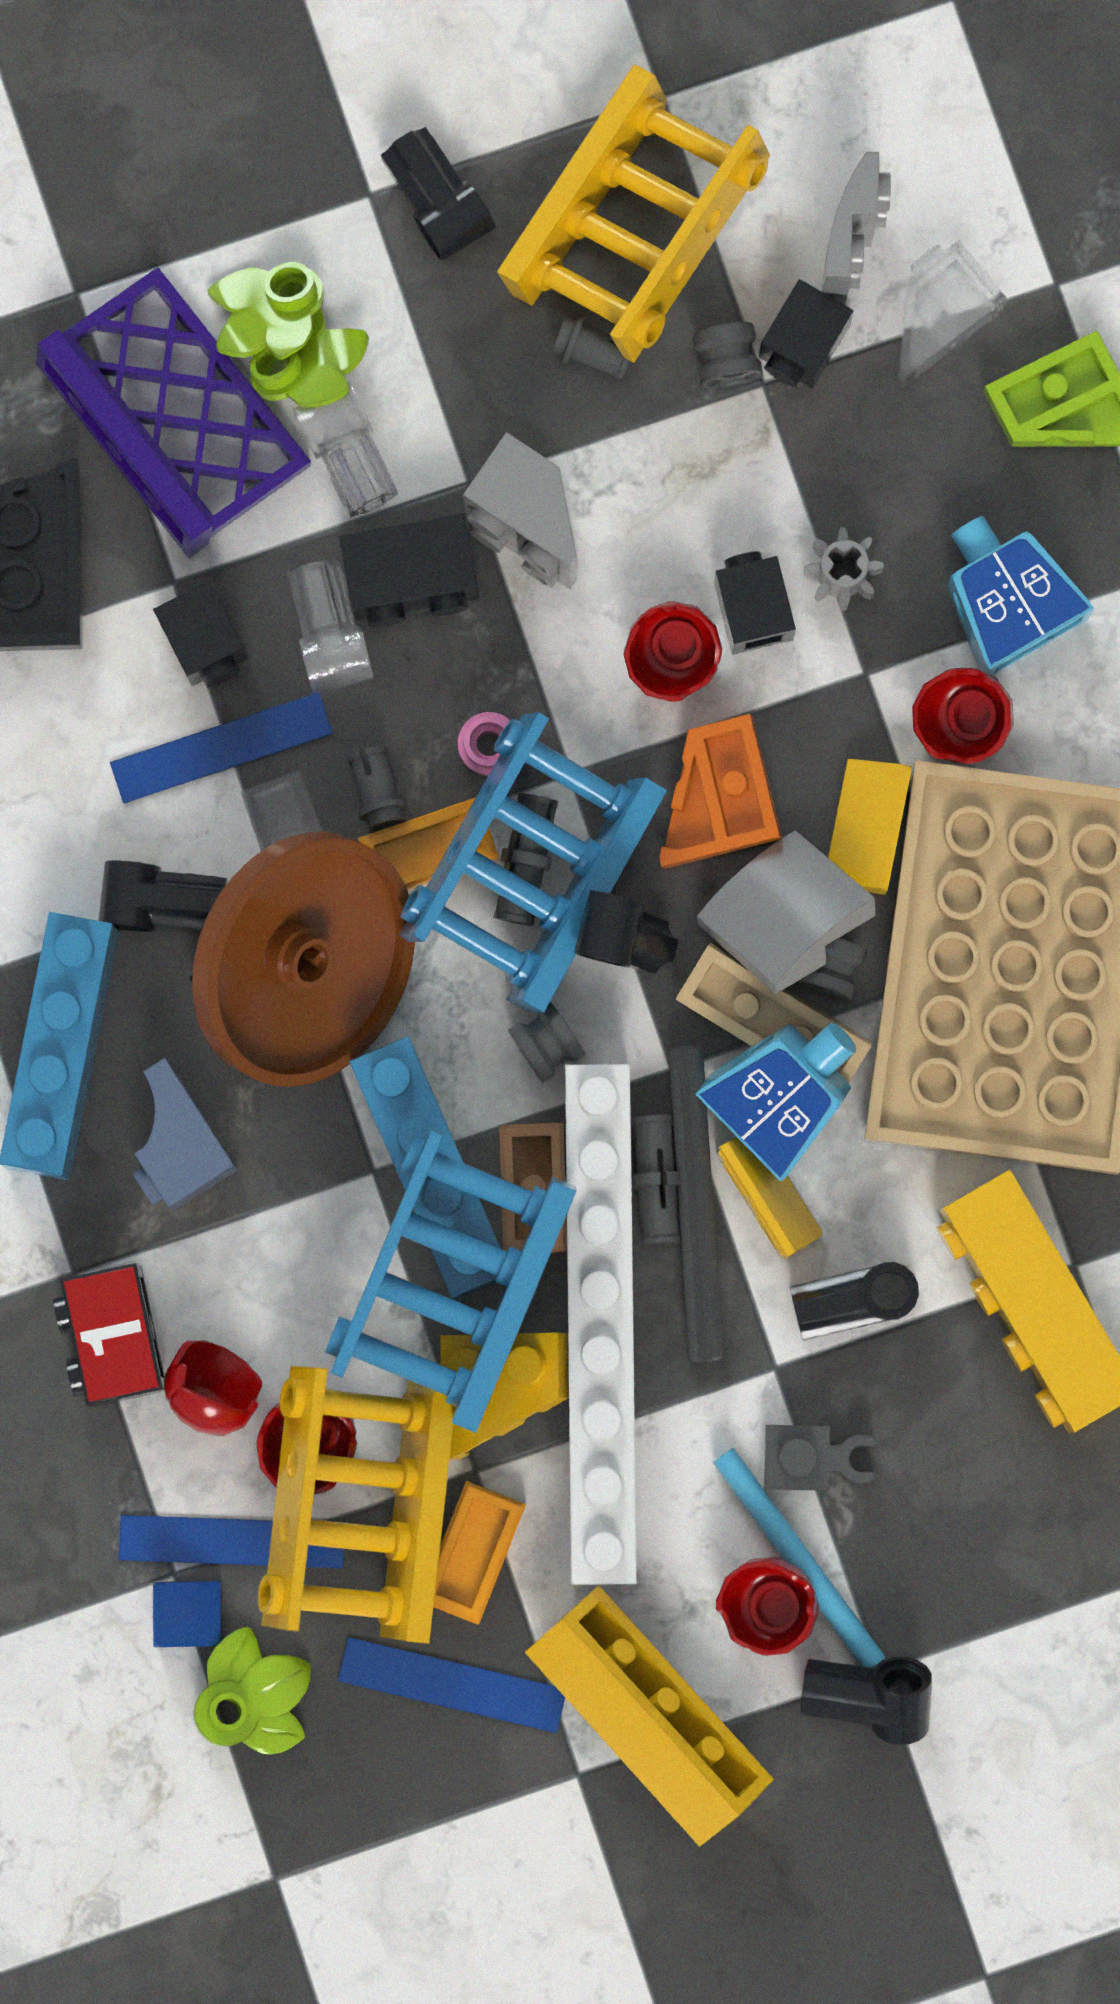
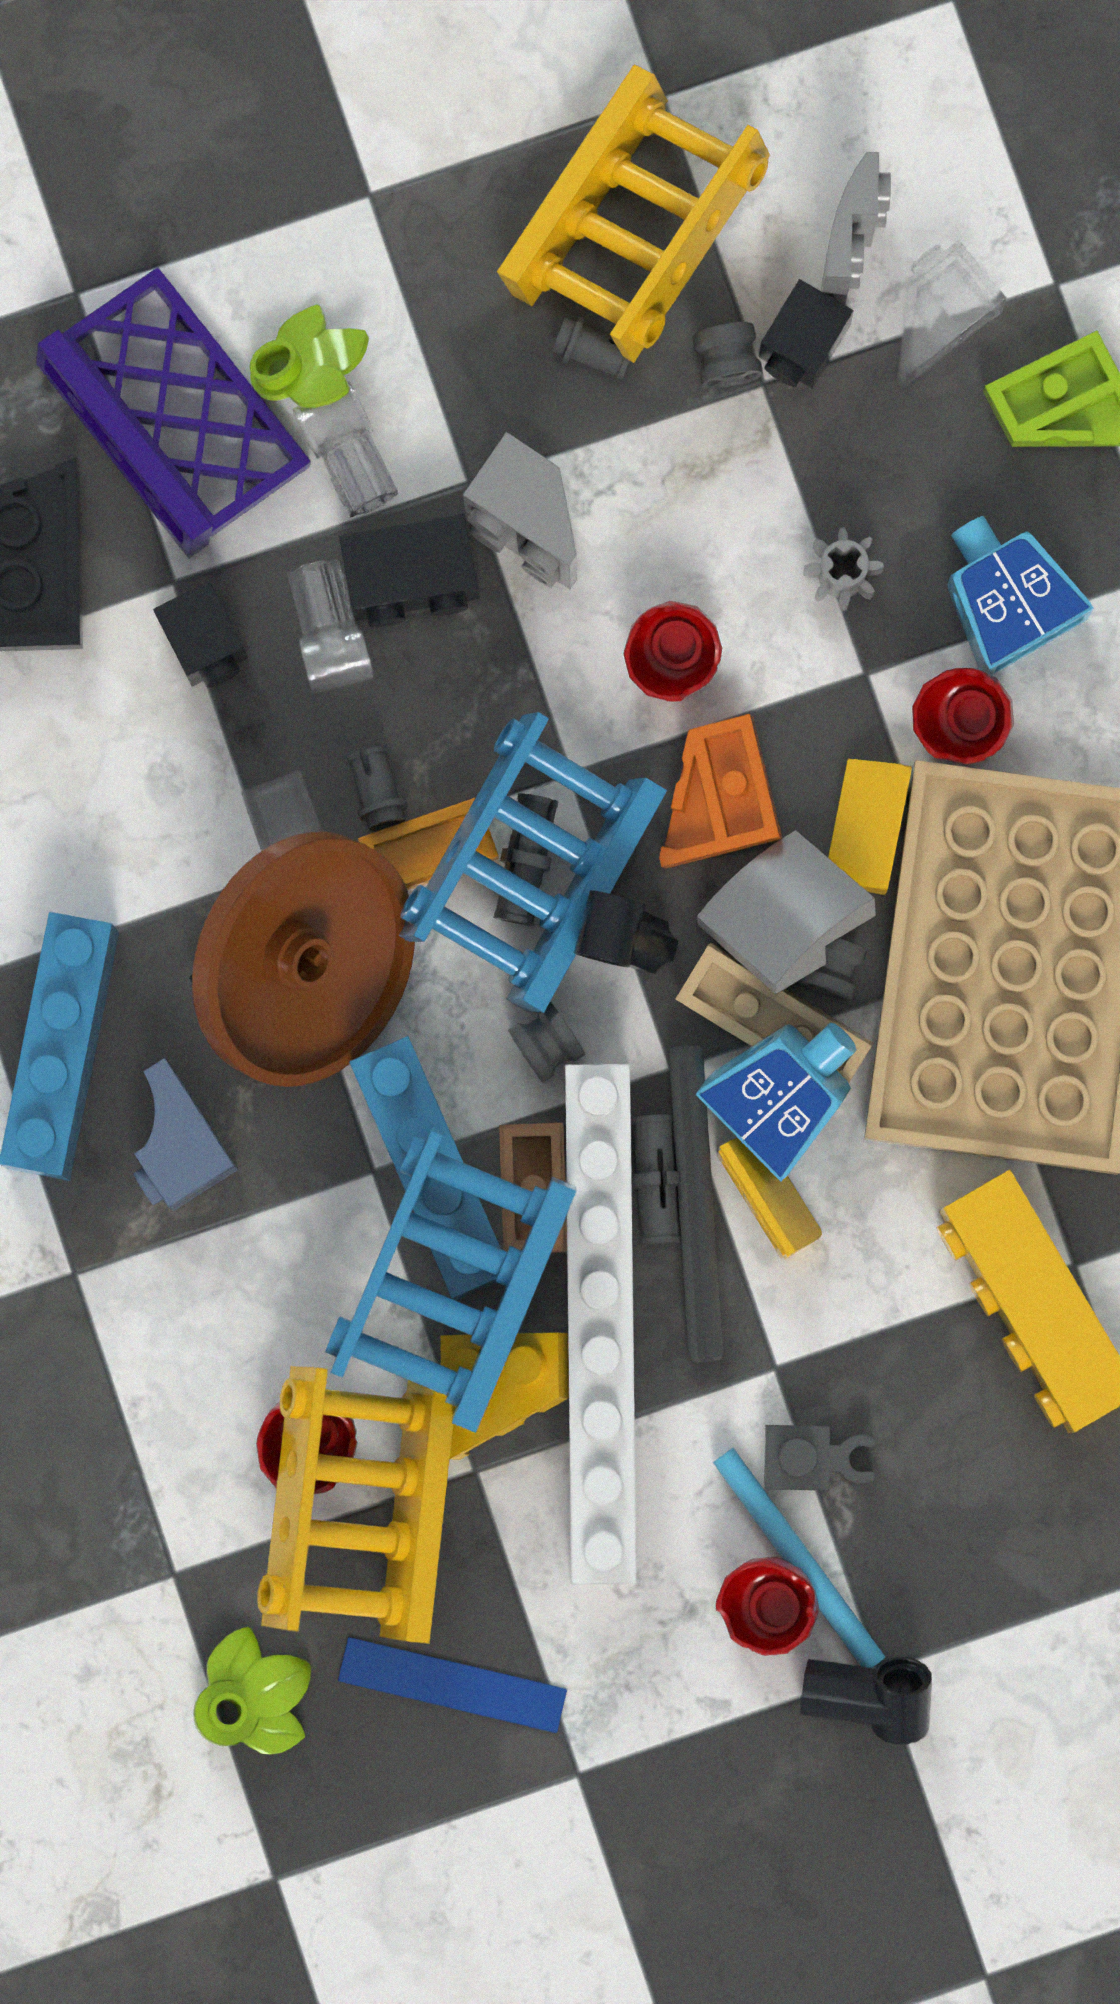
red brick [53,1263,165,1407] -> none
black piece [98,860,228,932] -> none
blue sticker [110,692,333,804] -> none
blue sticker [119,1515,344,1569] -> none
blue slope [153,1581,222,1648] -> none
red hair [164,1340,262,1437] -> none
lime plate [207,262,324,360] -> none
black piece [381,127,496,262] -> none
light orange tile [433,1481,526,1625] -> none
bright pink plate [458,712,510,776] -> none
yellow brick [525,1585,774,1847] -> none
black brick [714,551,796,655] -> none
black piece [789,1262,919,1341] -> none

